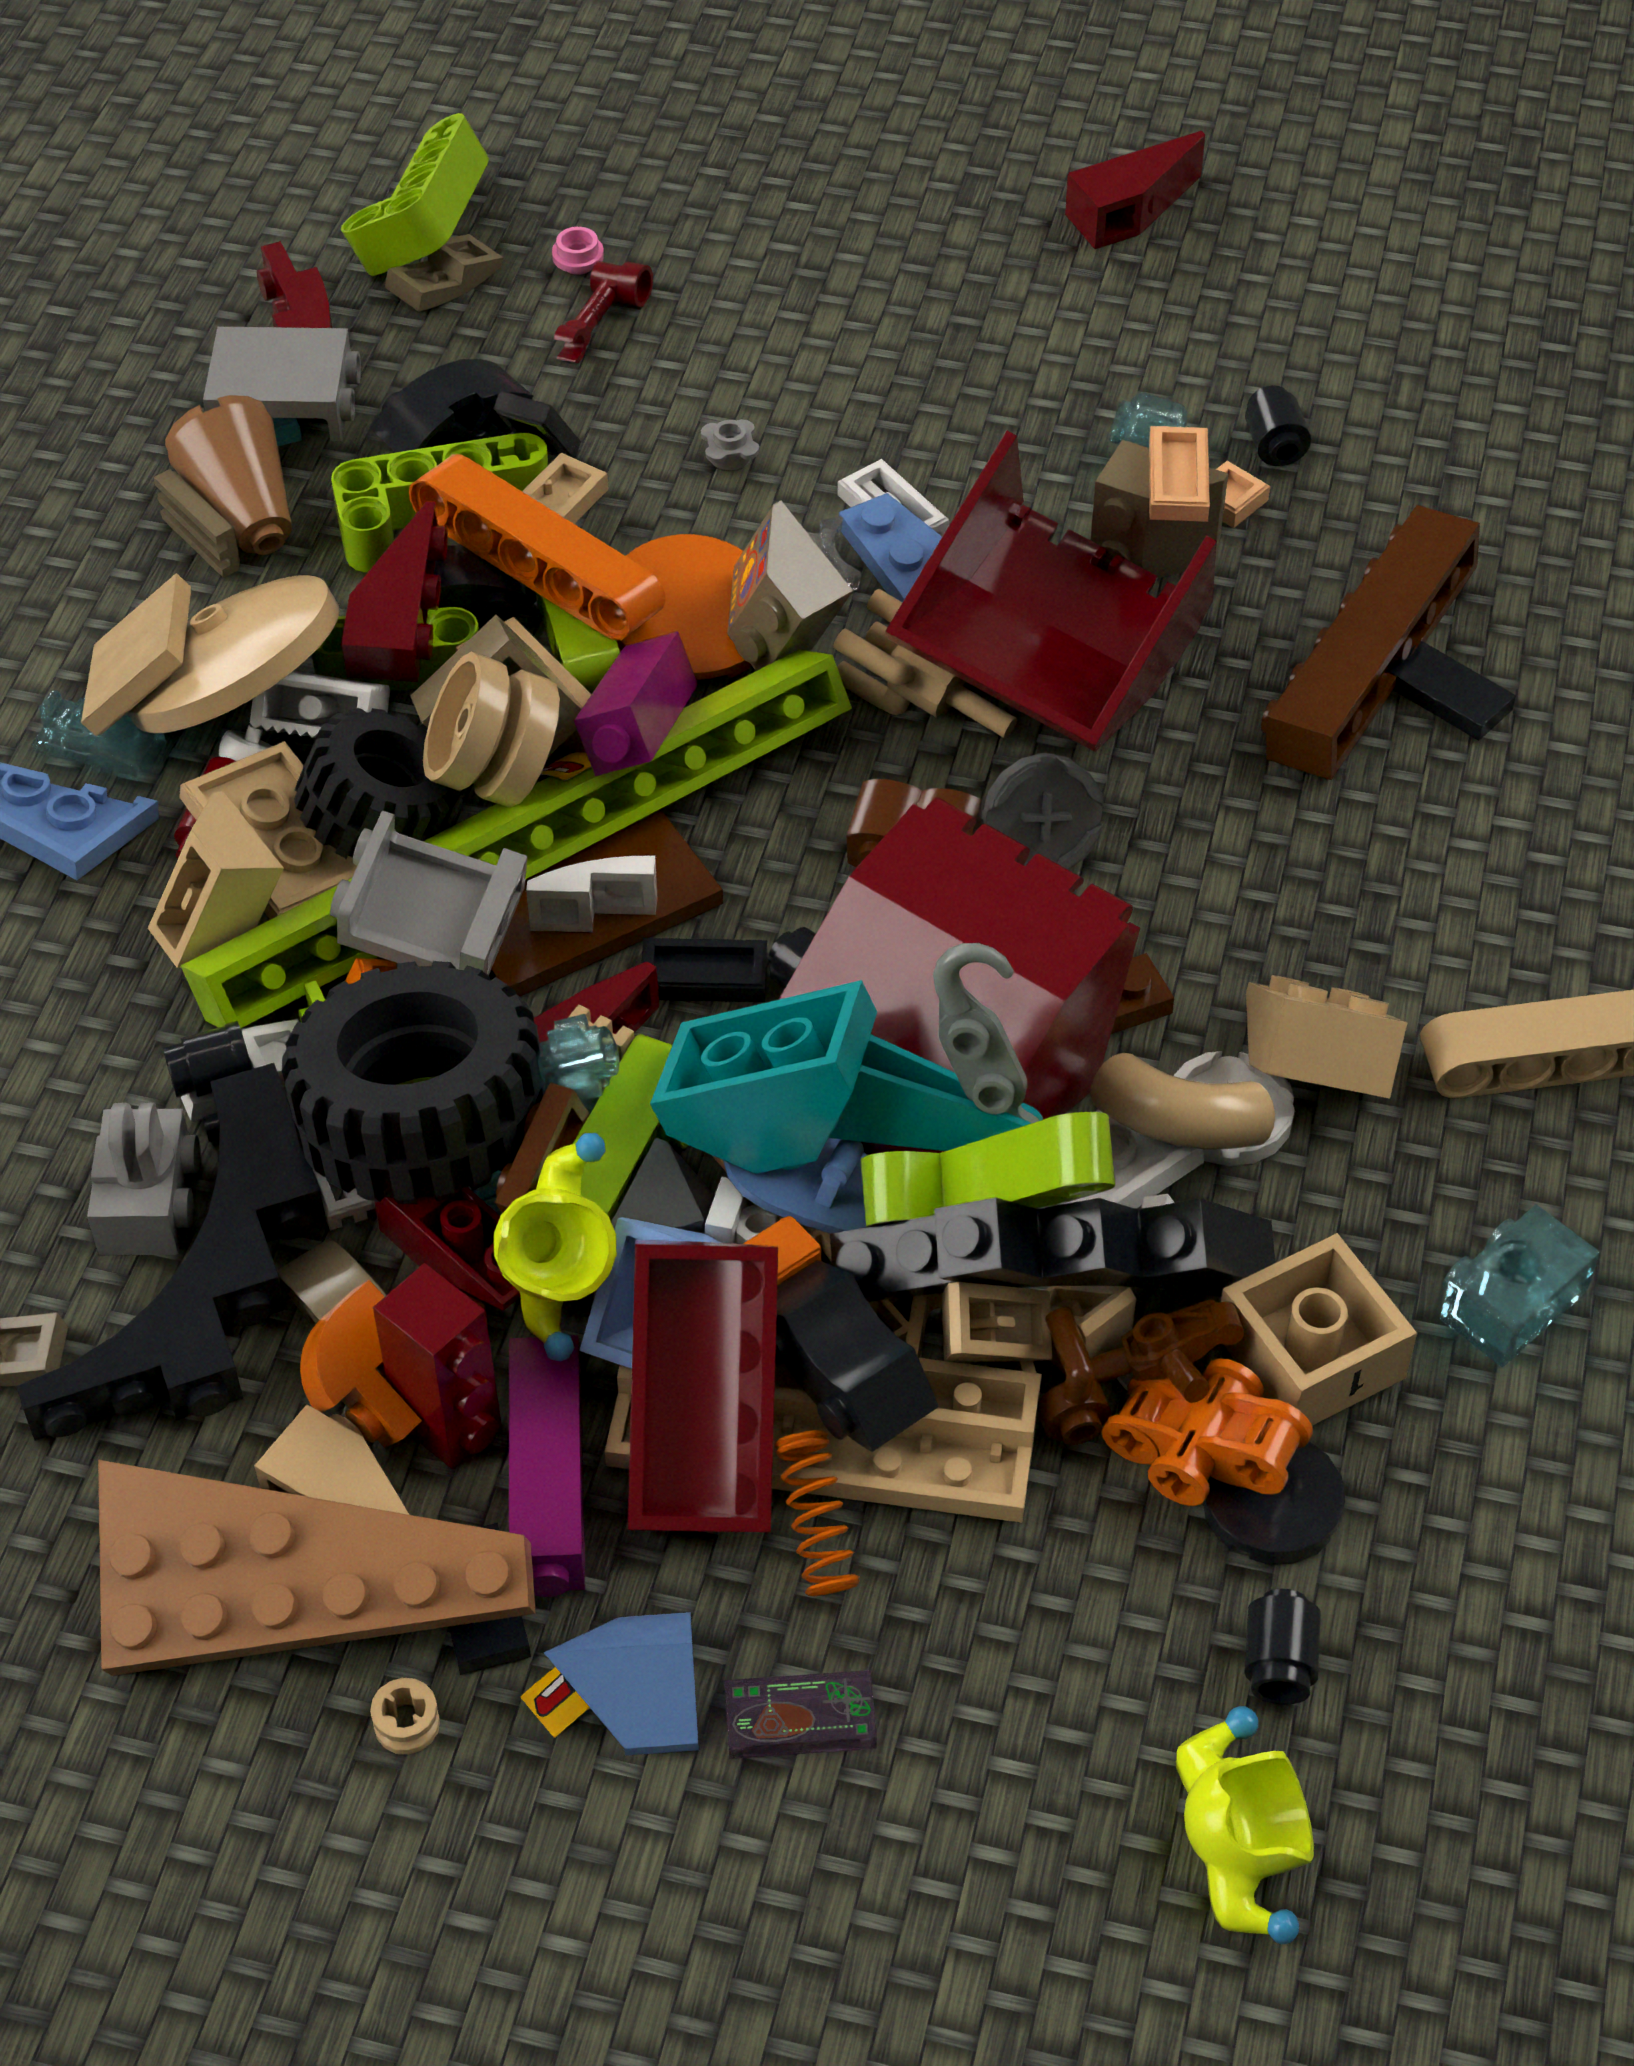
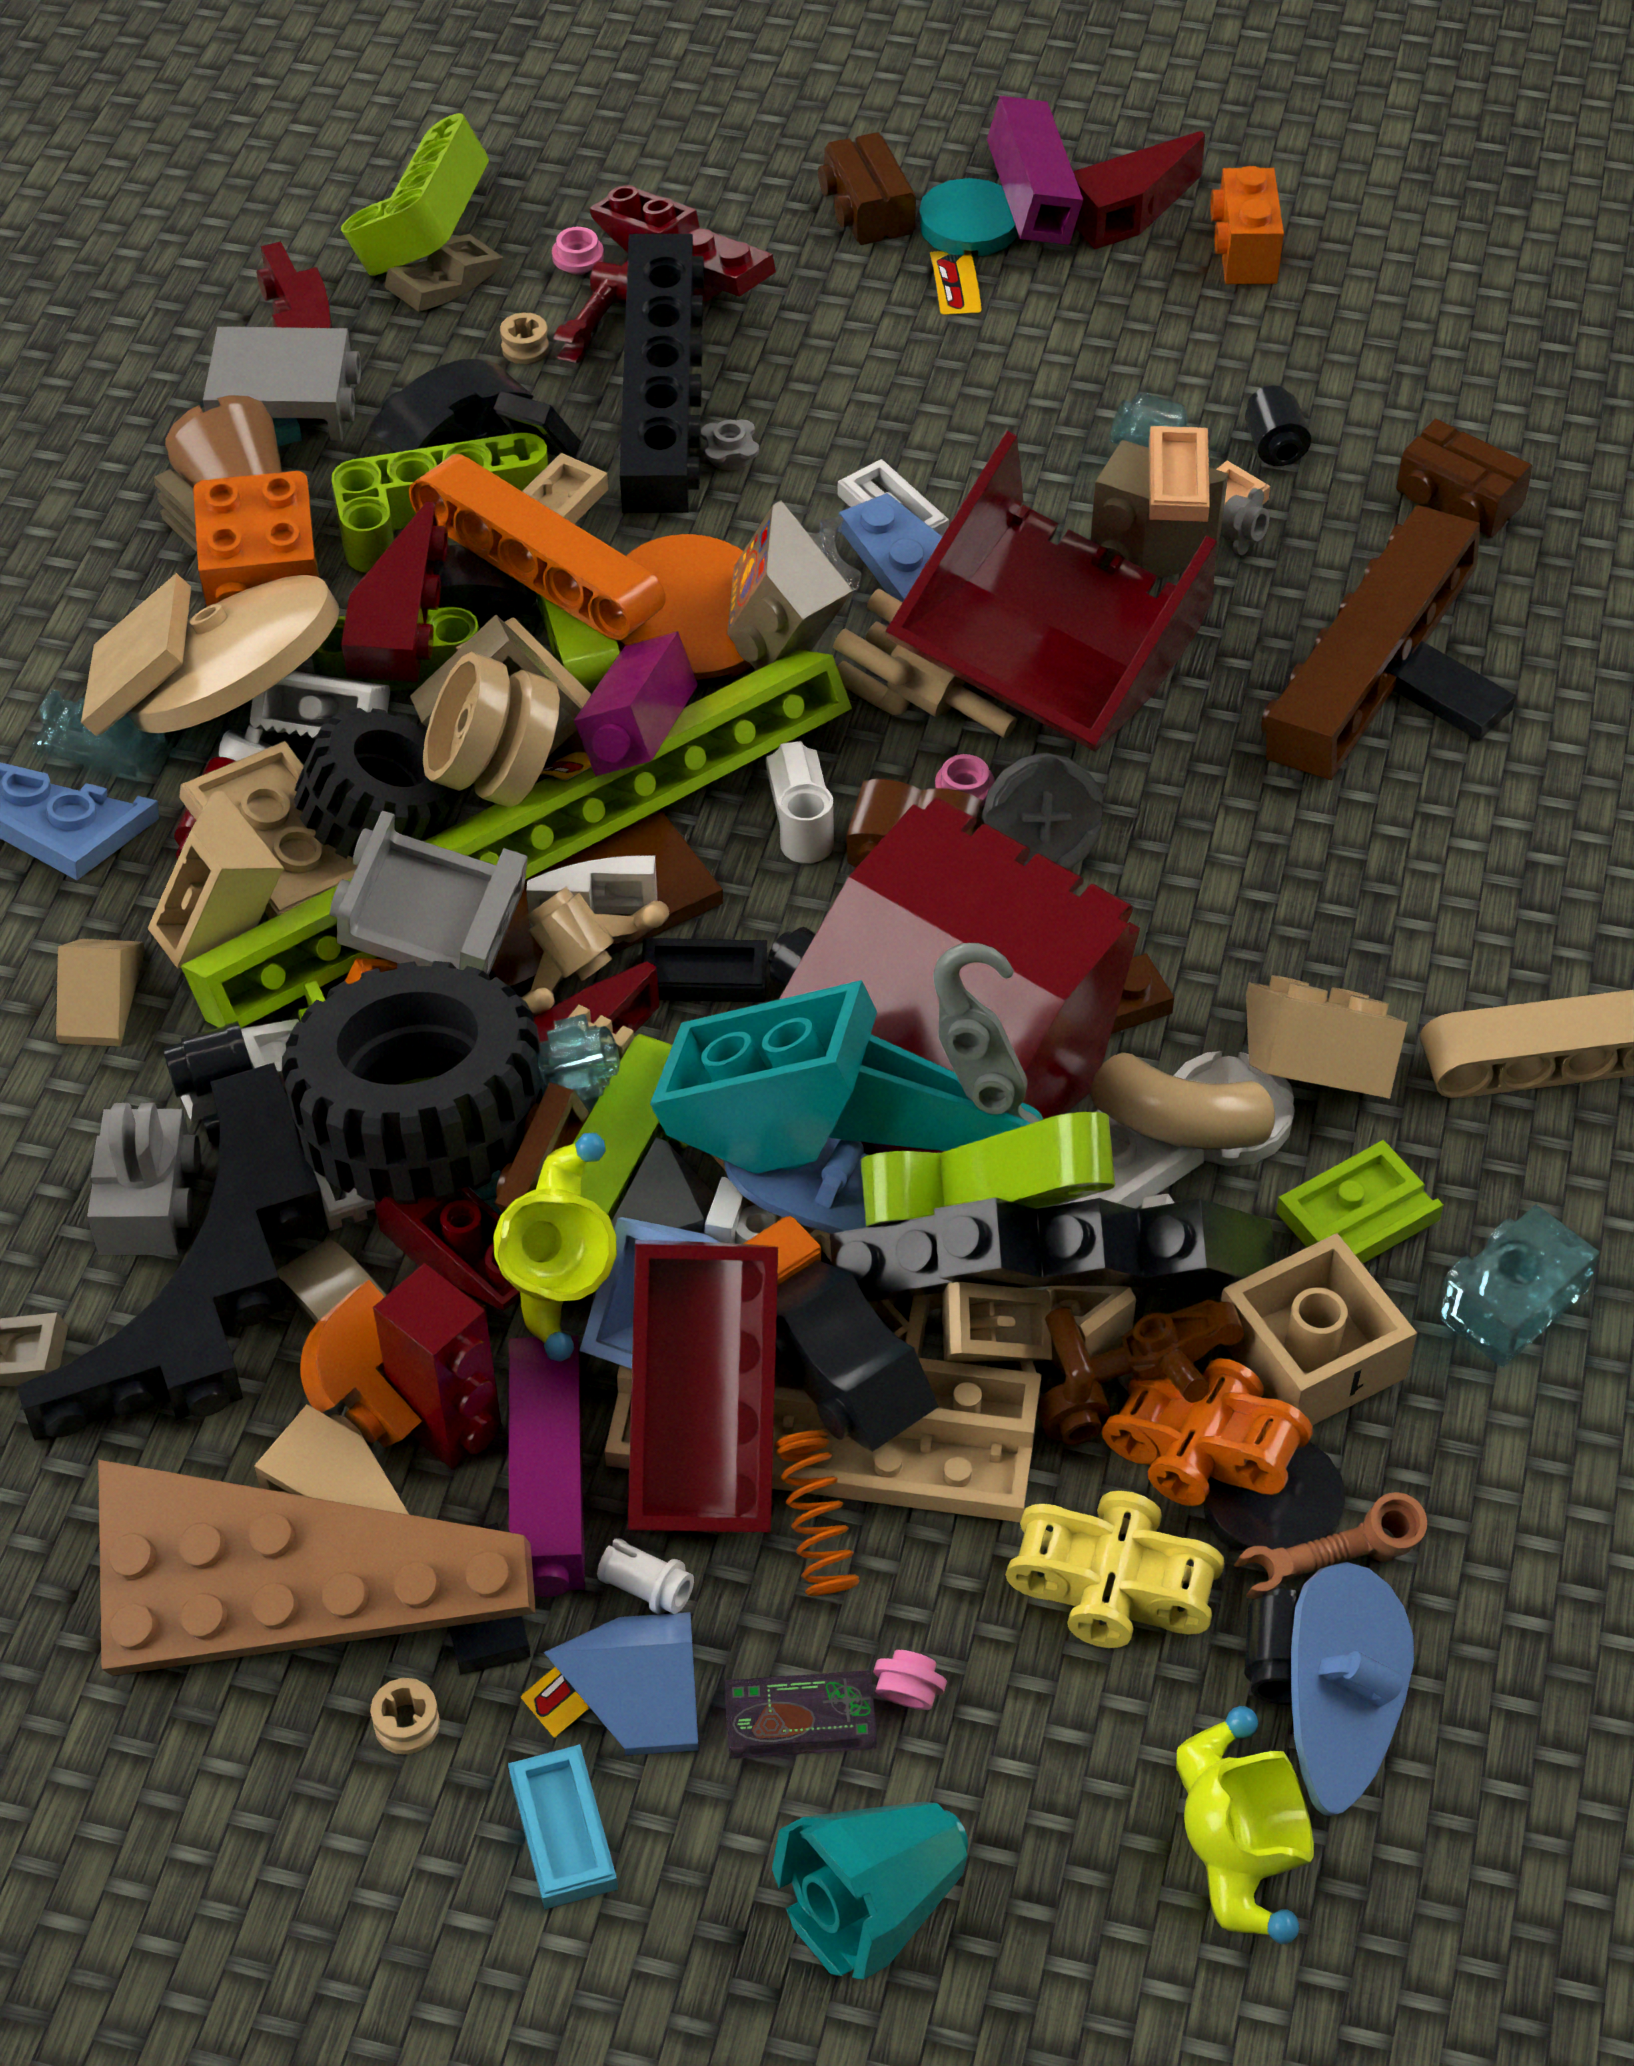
none -> tan slope [56,939,145,1047]
none -> orange bracket [193,471,319,607]
none -> tan bush [500,312,549,364]
none -> medium azure tile [508,1744,618,1910]
none -> tan piece [521,886,669,1018]
none -> dark red slope [589,185,776,302]
none -> white pin [597,1538,694,1615]
none -> black brick [619,234,704,513]
none -> white piece [766,741,834,863]
none -> teal cone [772,1802,968,1980]
none -> reddish brown brick [818,132,916,245]
none -> bright pink plate [873,1650,947,1710]
none -> teal tile [919,178,1018,256]
none -> yellow sticker [930,250,982,315]
none -> bright pink plate [935,754,995,807]
none -> magenta brick [987,95,1083,245]
none -> light yellow axle [1005,1491,1225,1648]
none -> orange brick [1210,166,1284,284]
none -> light grey plate [1221,488,1270,555]
none -> nougat brick [1234,1492,1427,1599]
none -> lime plate [1276,1140,1444,1264]
none -> medium blue shield [1291,1562,1414,1816]
none -> reddish brown brick [1396,418,1533,538]

